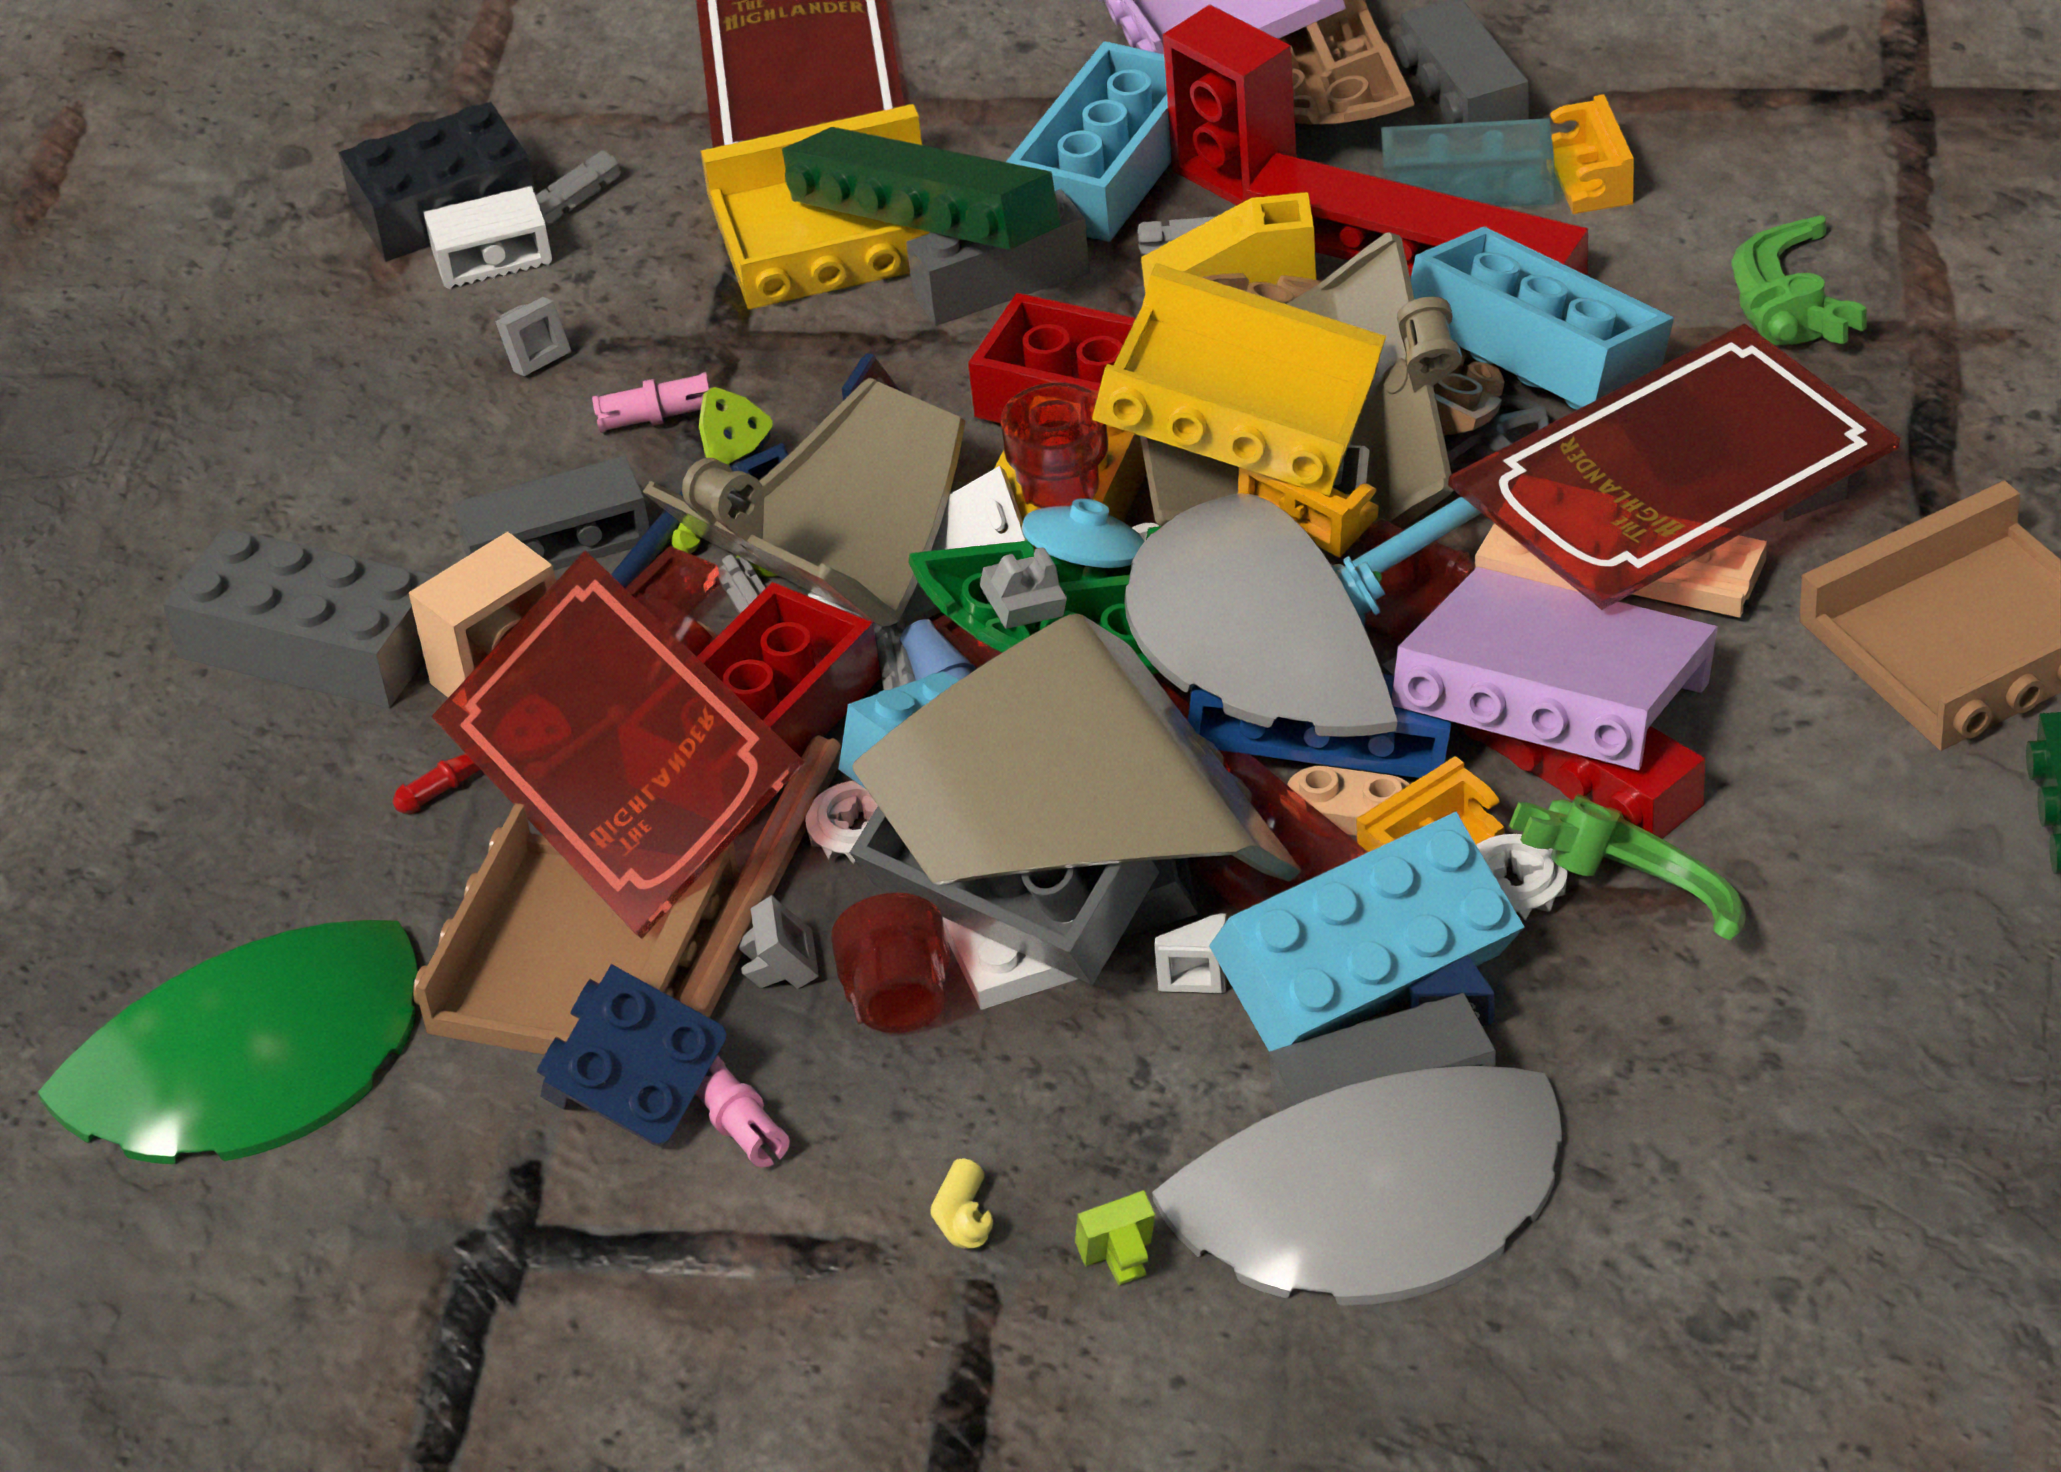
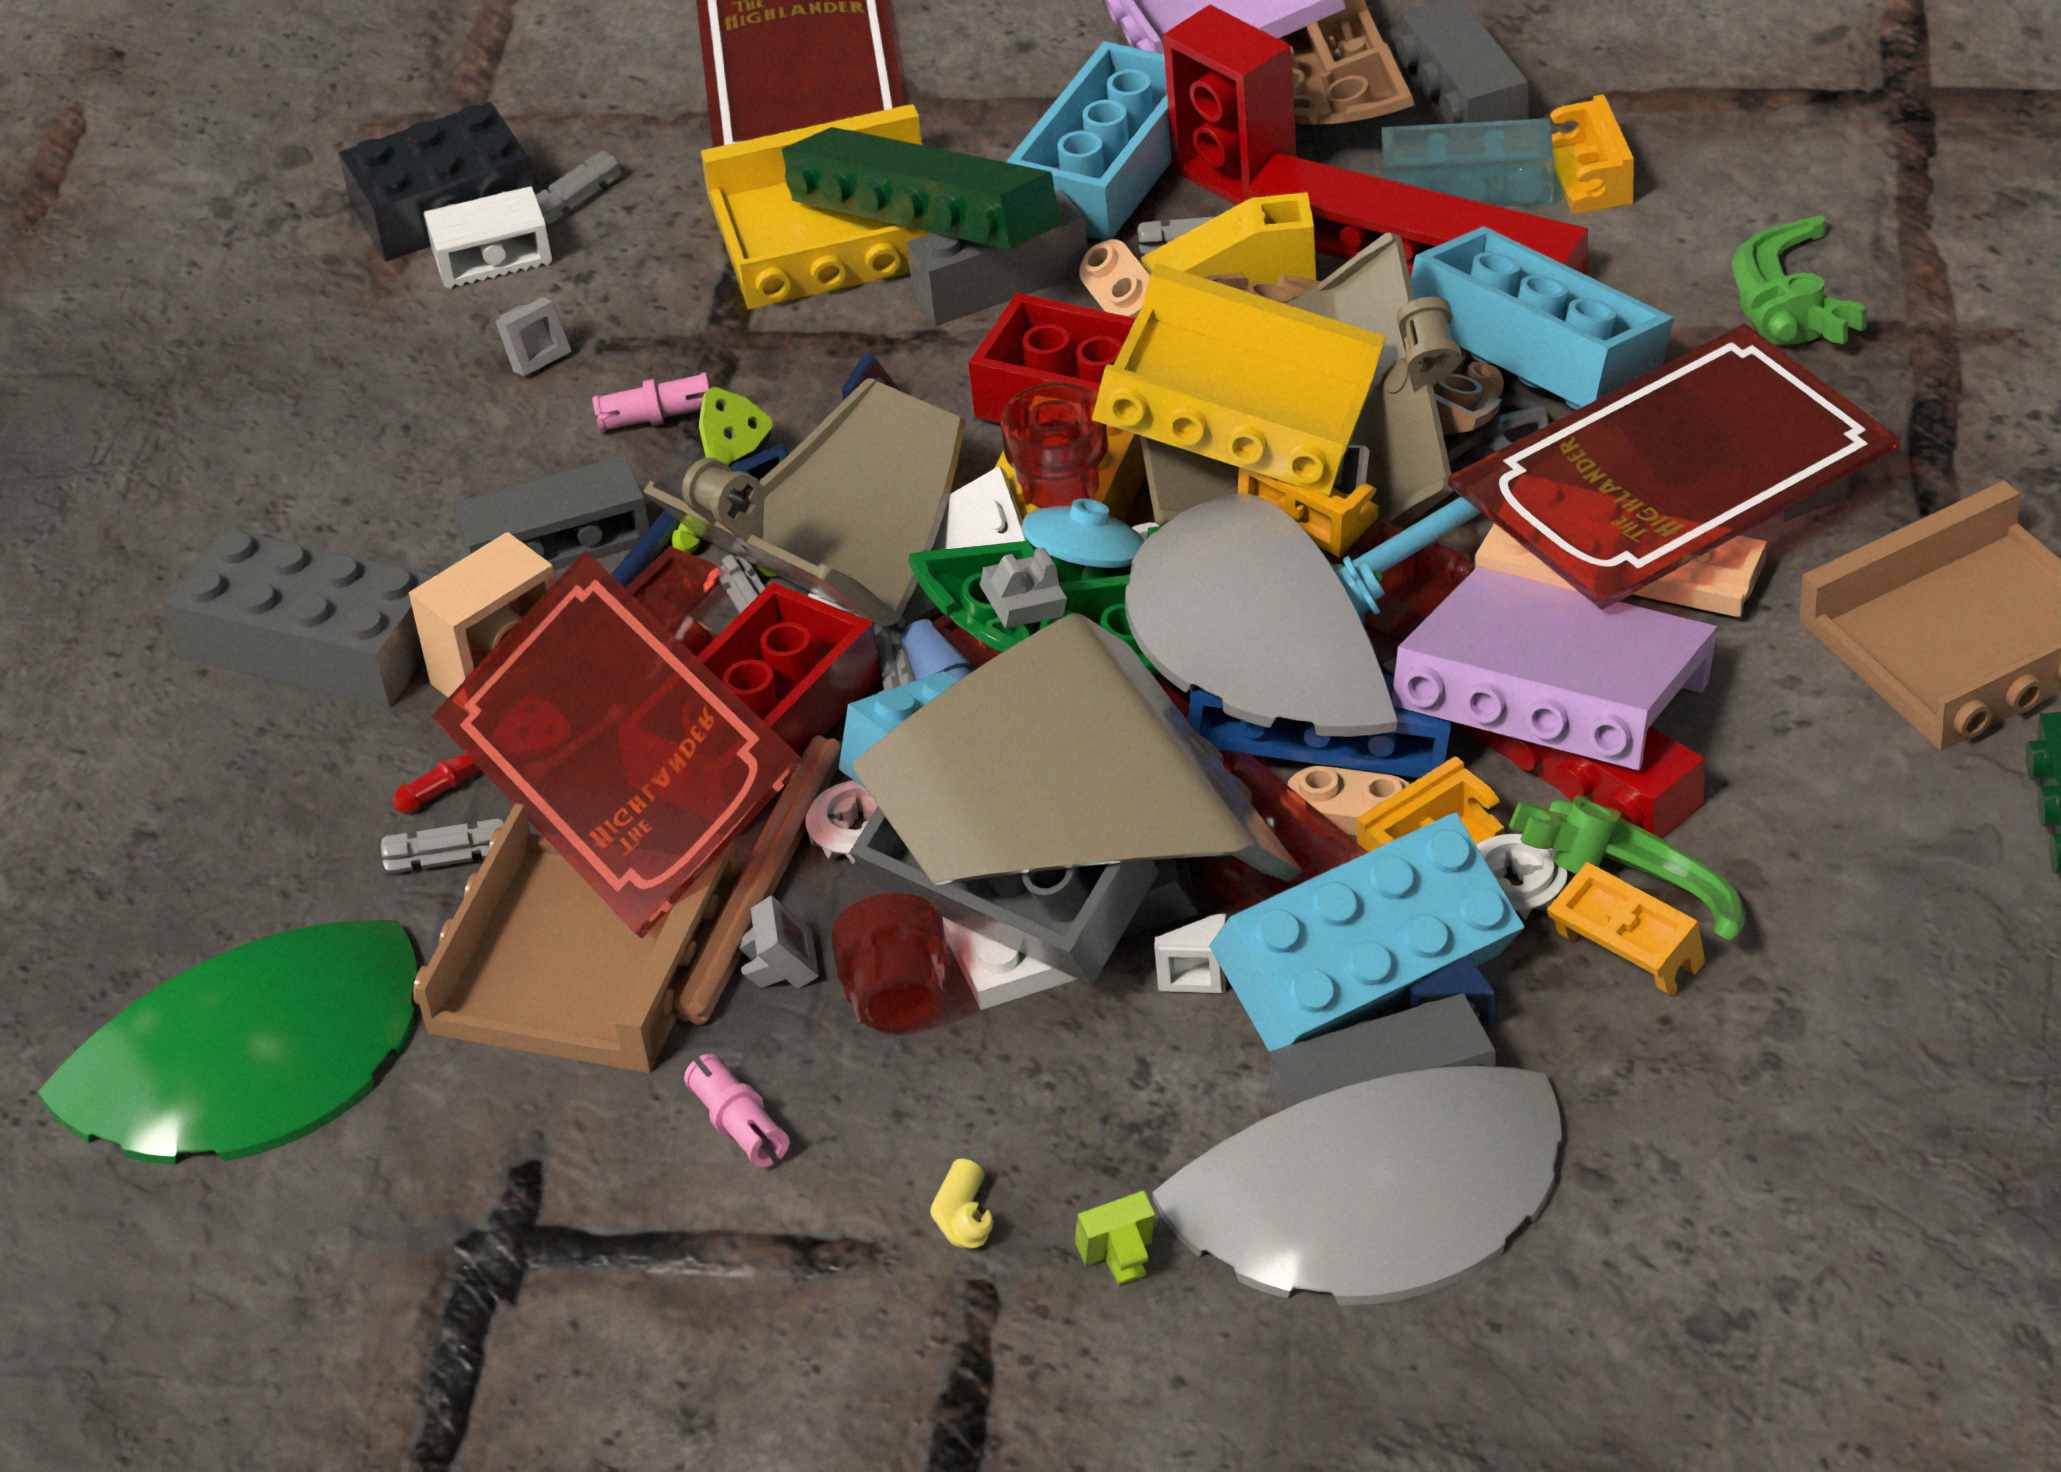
dark blue bracket [536,964,726,1146] -> none
none -> light grey axle [381,819,504,874]
none -> light nougat plate [1079,239,1150,318]
none -> light orange hinge [1547,862,1705,996]

